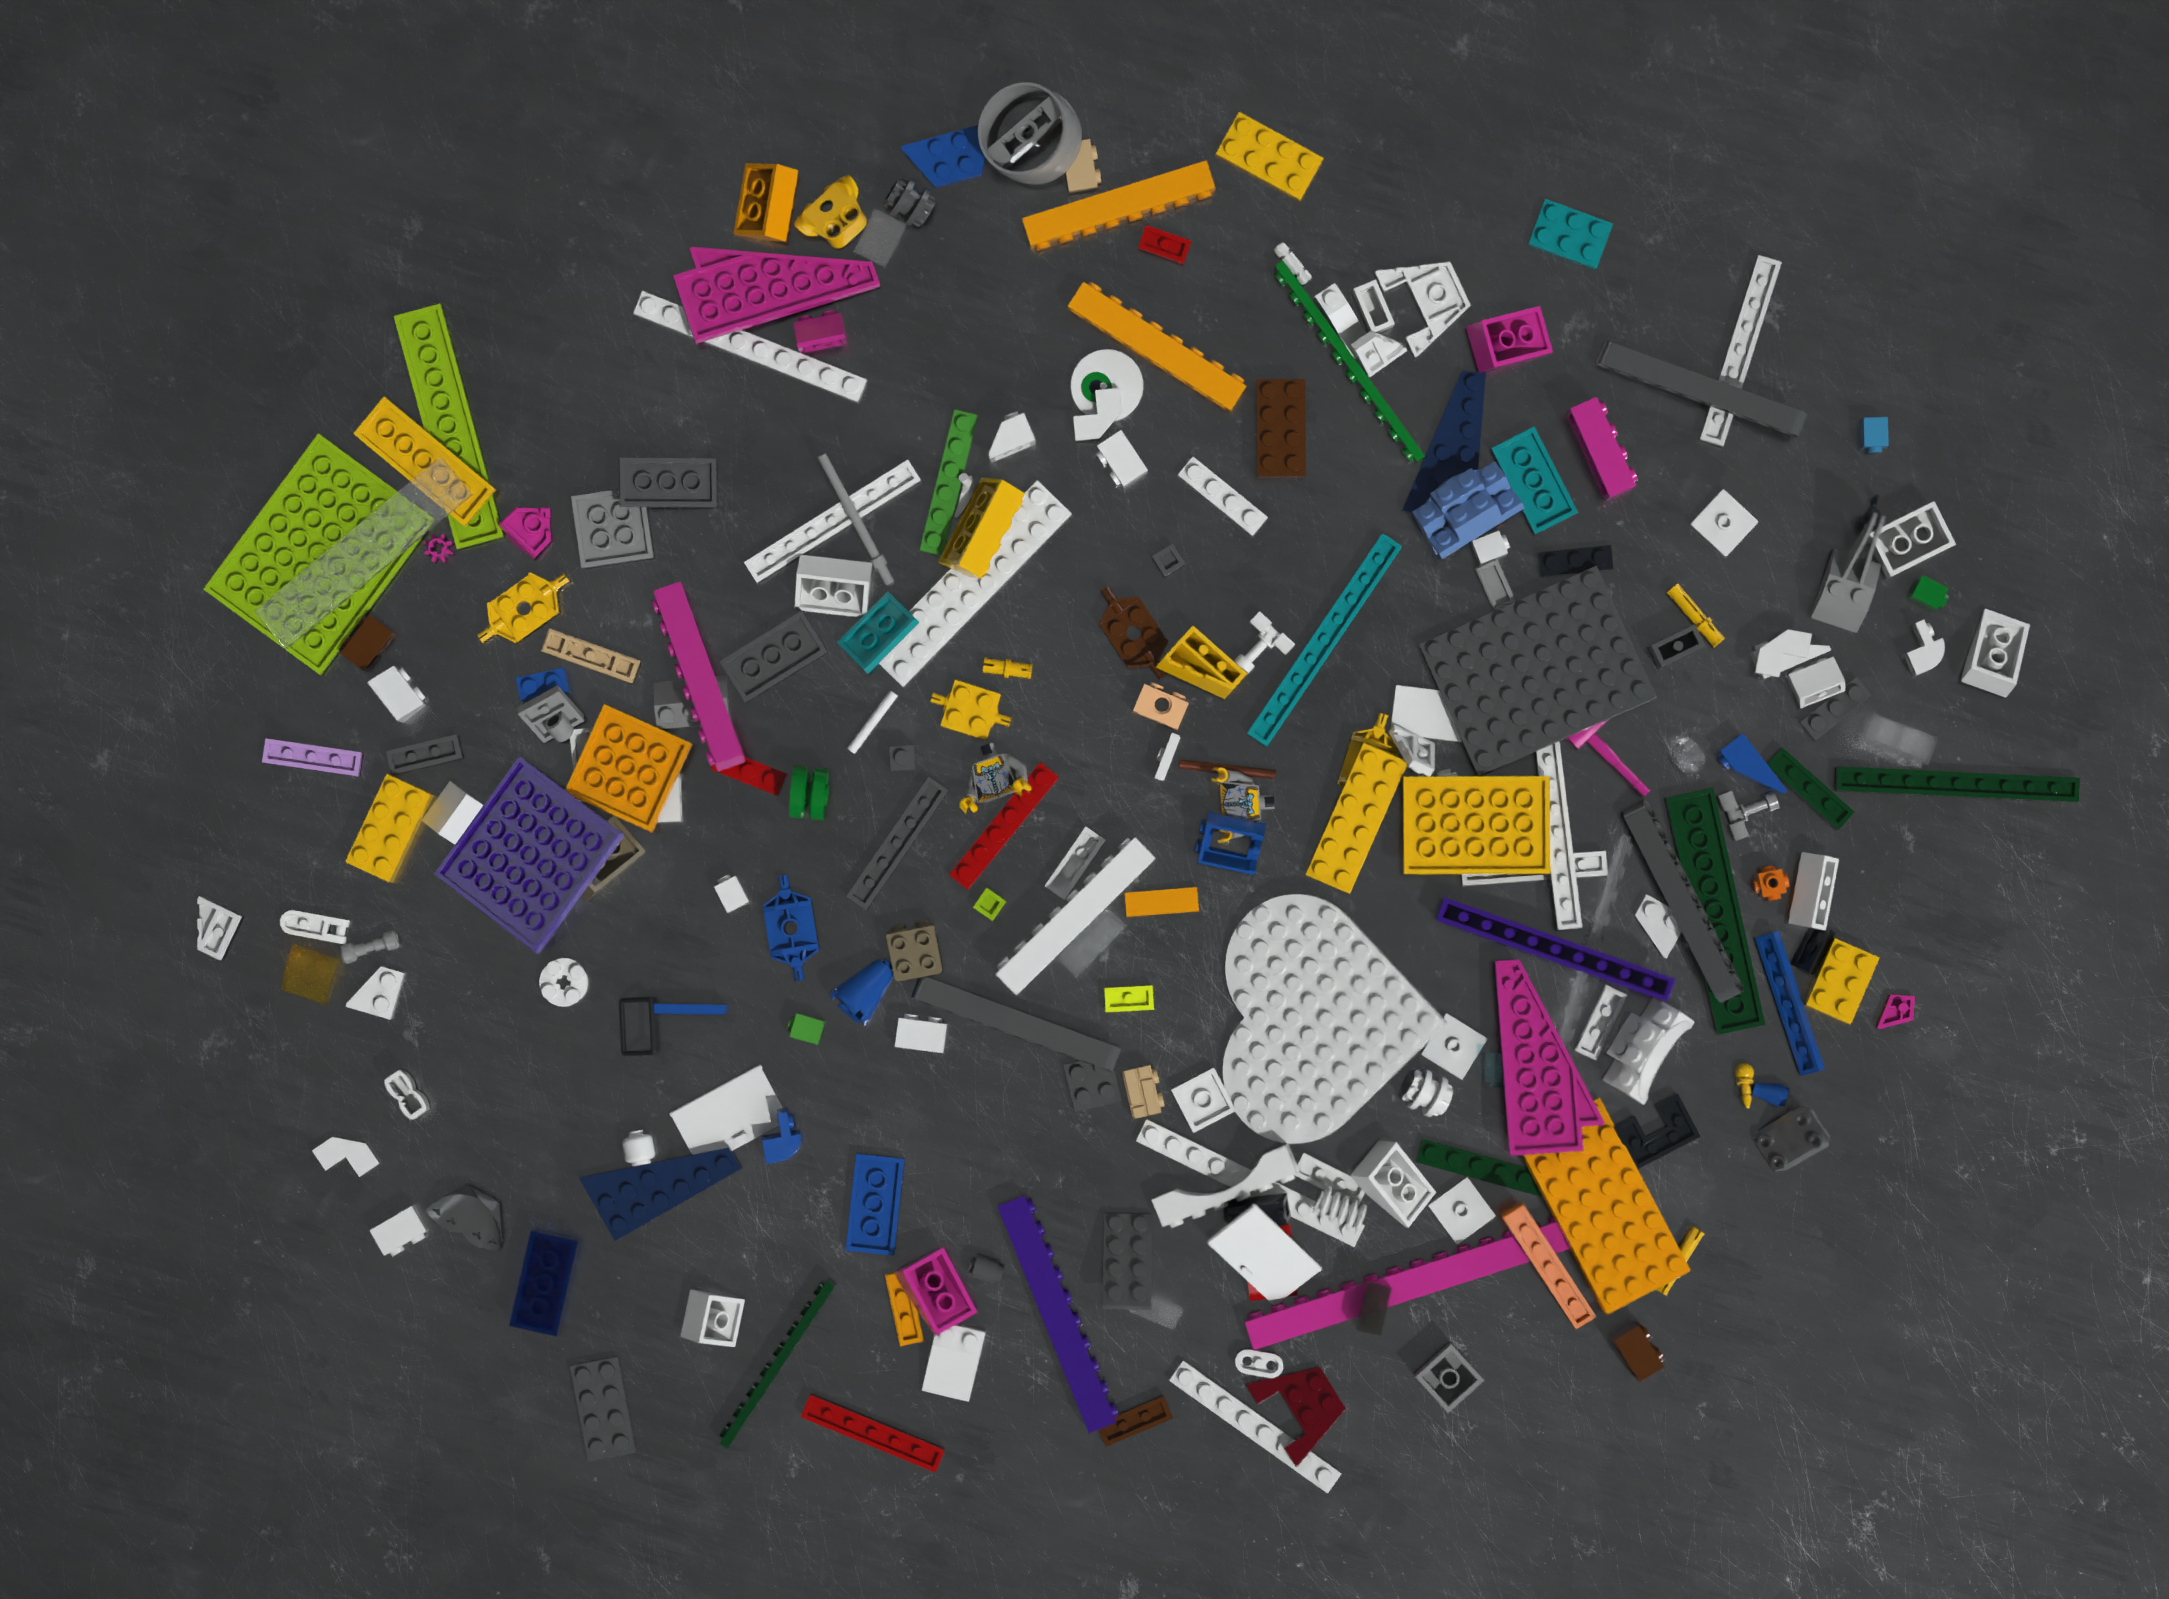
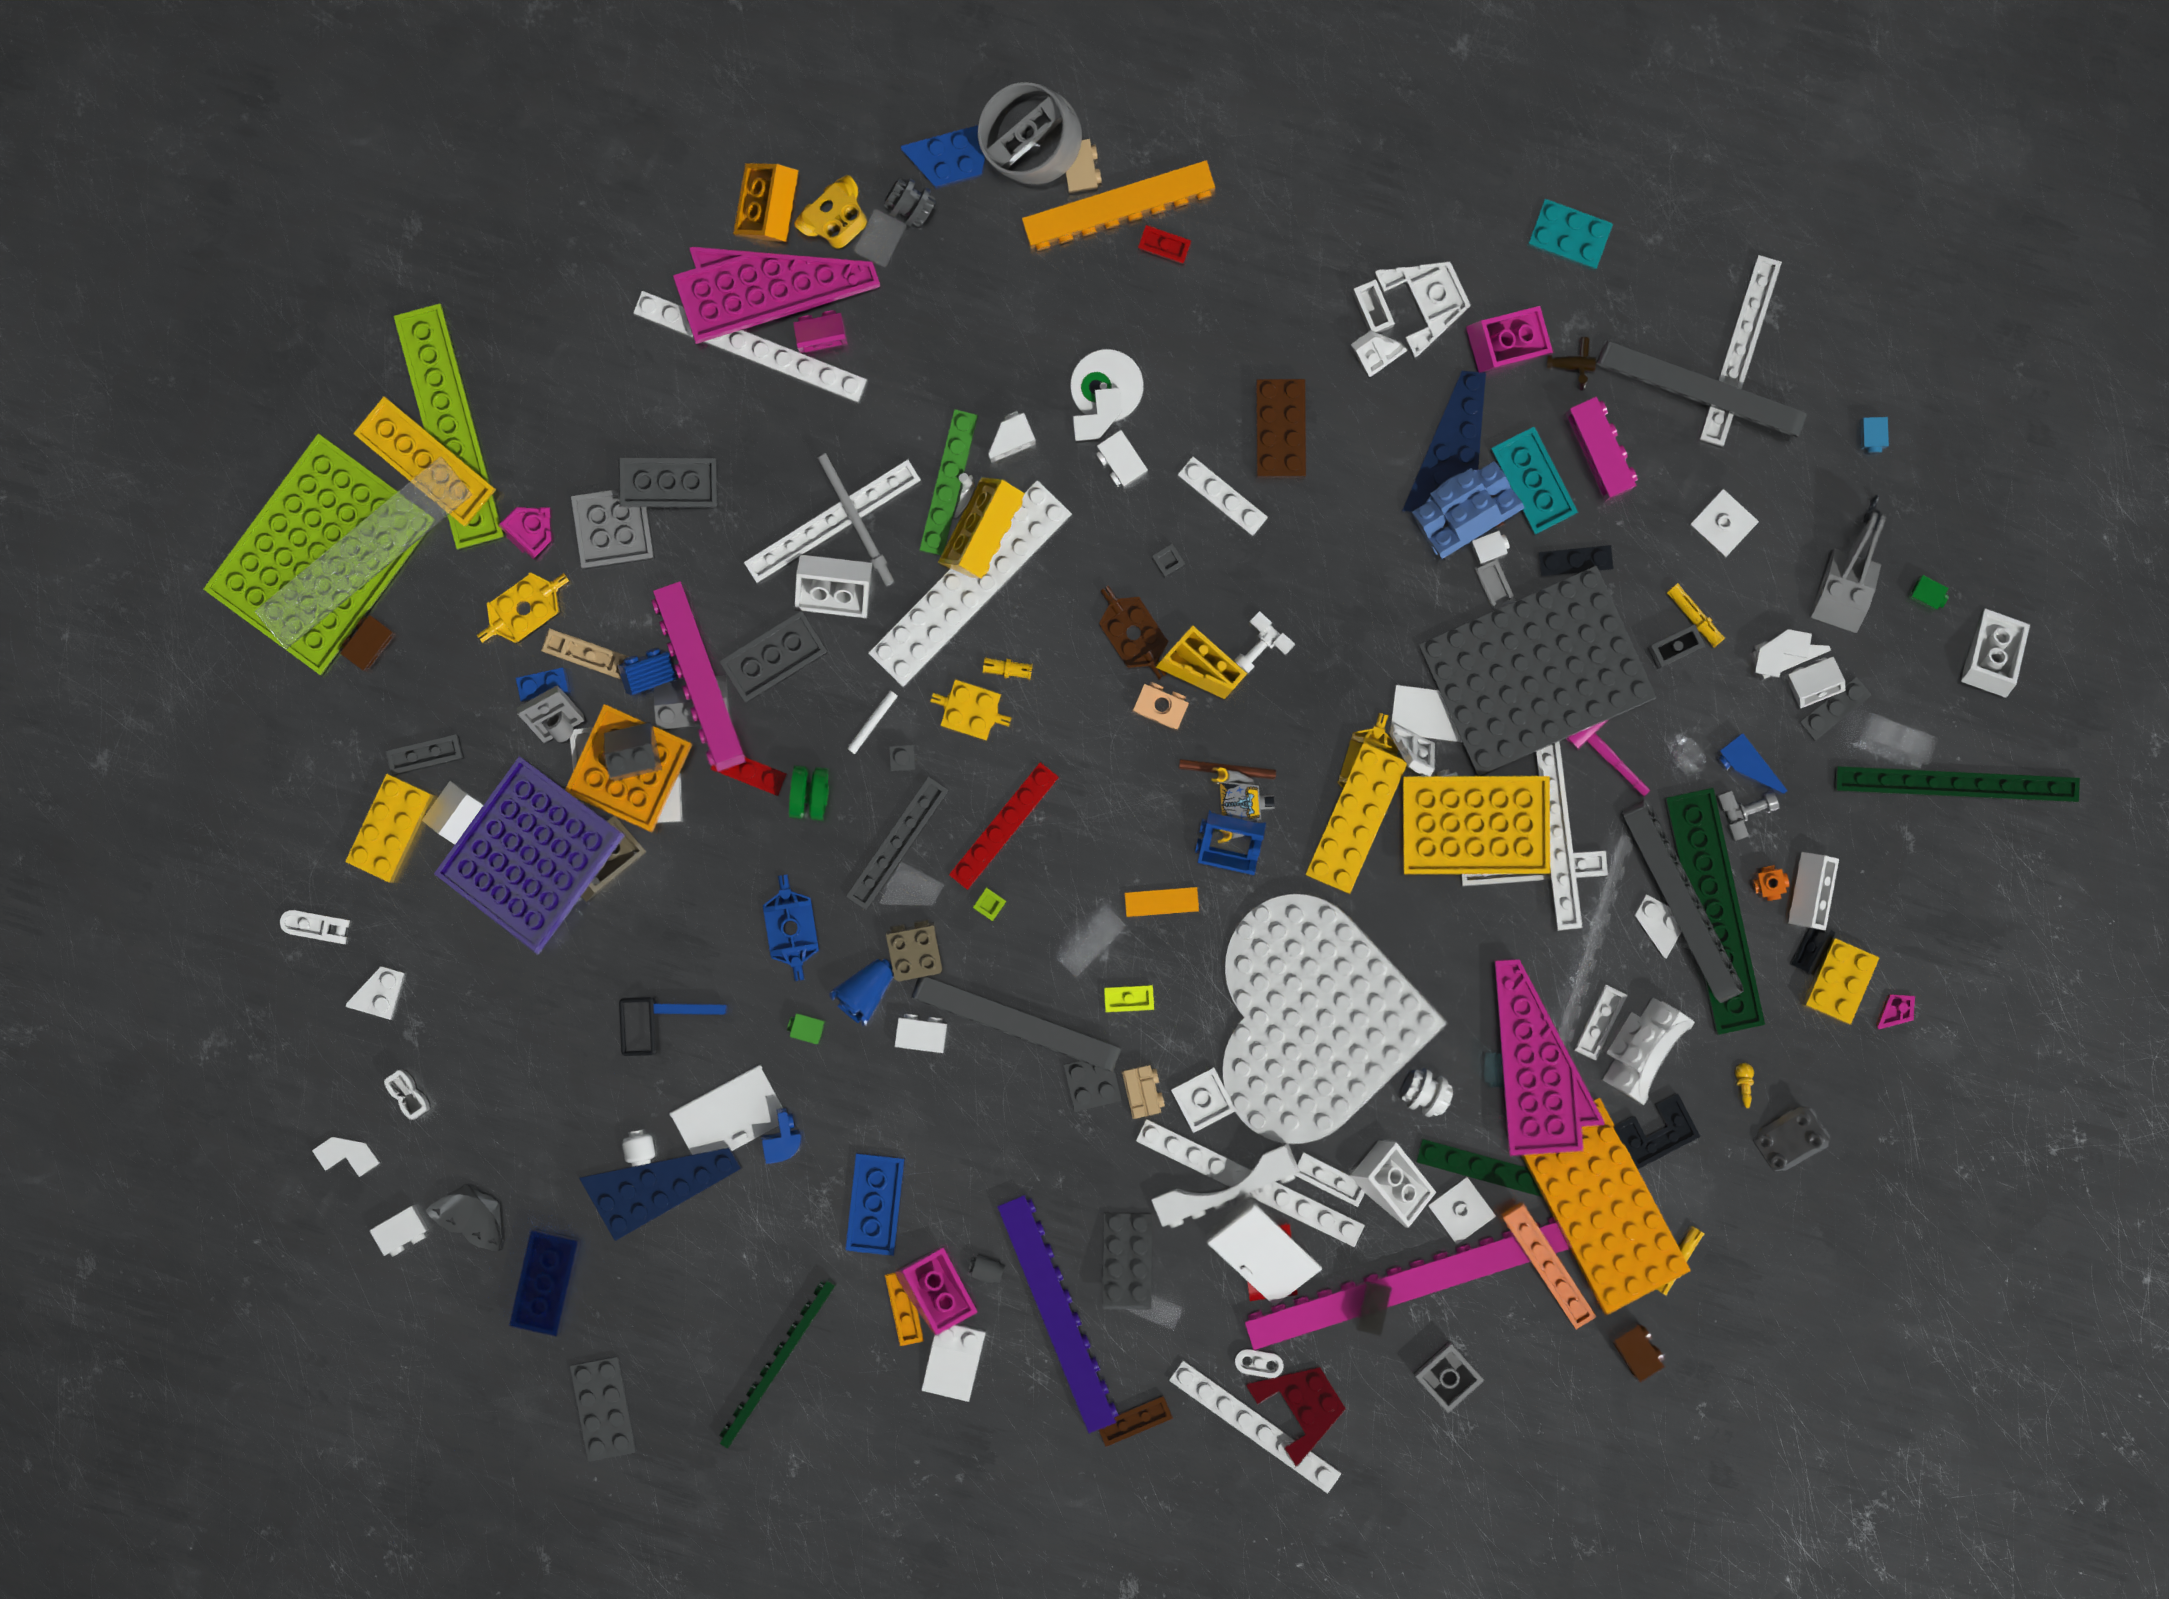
white wing [197,896,242,960] -> none
lavender plate [262,738,363,777] -> none
clear yellow slope [281,944,343,1005] -> none
light grey piece [340,930,400,964] -> none
white slope [367,666,426,723] -> none
dark pink gear [424,534,453,563] -> none
white plate [539,958,589,1007] -> none
white slope [680,1289,745,1347] -> none
white brick [714,874,750,913] -> none
red plate [801,1394,945,1473] -> none
teal plate [836,591,920,674] -> none
torso [959,743,1032,814] -> none
white brick [996,838,1155,995] -> none
white plate [1045,827,1105,900] -> none
light orange brick [1068,282,1246,412] -> none
white plate [1154,733,1180,781] -> none
yellow plate [1216,112,1323,201] -> none
black brick [1224,1193,1291,1226] -> none
teal plate [1247,533,1403,747] -> none
white axle [1274,242,1312,285] -> none
green plate [1274,260,1425,463] -> none
white piece [1312,1186,1367,1234] -> none
white slope [1313,283,1366,359] -> none
white plate [1421,1013,1488,1080] -> none
dark purple brick [1437,897,1677,1003] -> none
blue cone [1752,1082,1790,1107] -> none
blue plate [1755,930,1825,1076] -> none
dark green plate [1767,747,1855,830] -> none
white brick [1867,501,1956,579] -> none
white brick [1903,620,1945,676] -> none
none -> dark grey slope [604,722,662,781]
none -> blue brick [618,648,676,695]
none -> clear wing [880,862,944,906]
none -> dark brown piece [1547,337,1596,390]

